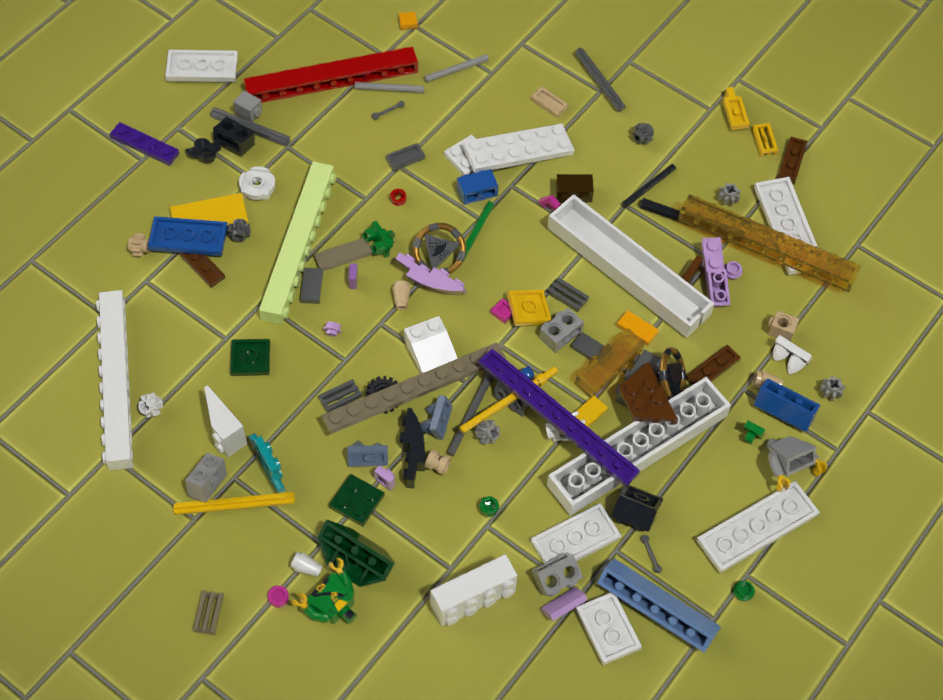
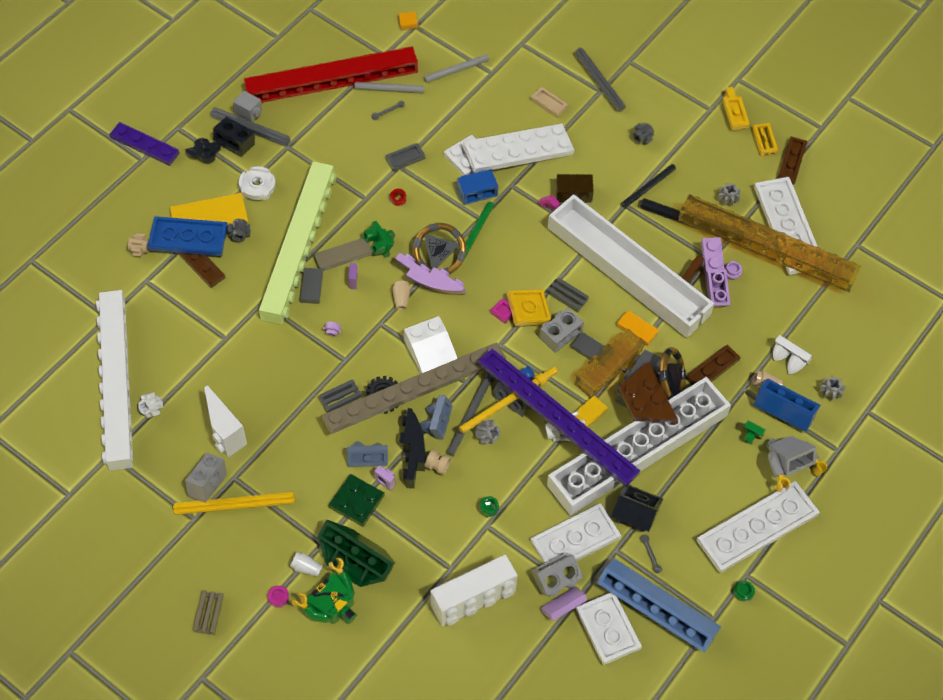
white plate [165,50,238,82] -> none
dark green tile [230,339,271,376] -> none
teal plate [249,433,286,493] -> none
tan brick [767,311,799,341] -> none

